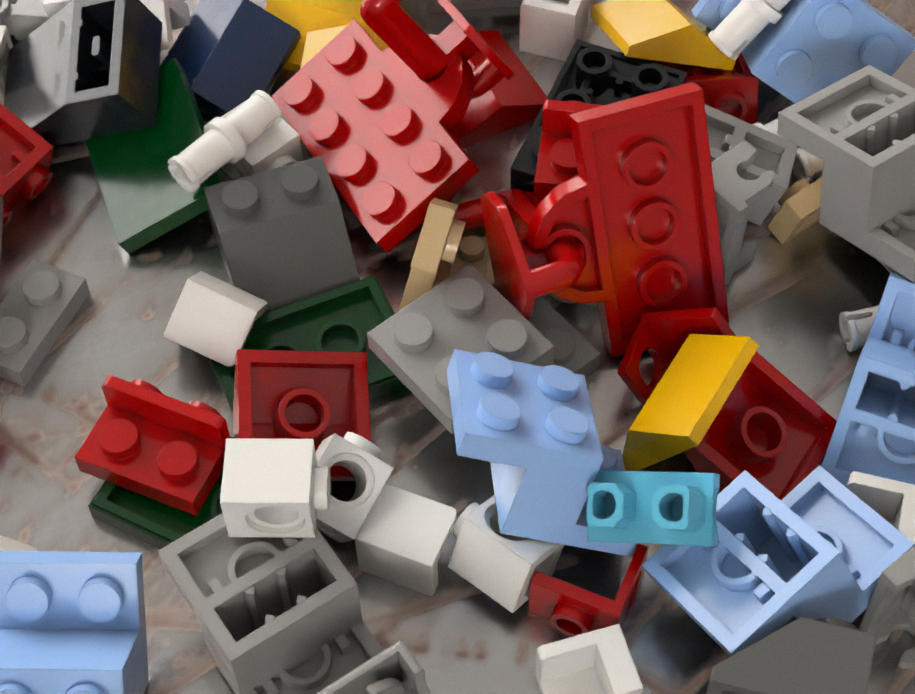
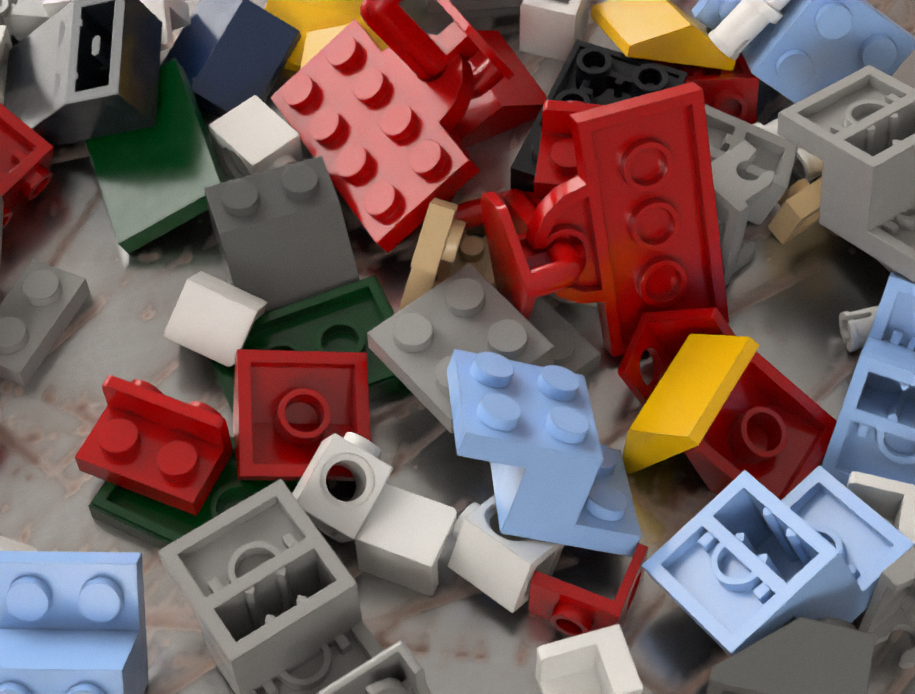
white pin [168,90,282,192] -> none
white brick [220,438,331,538] -> none
medium azure hips [586,470,720,547] -> none

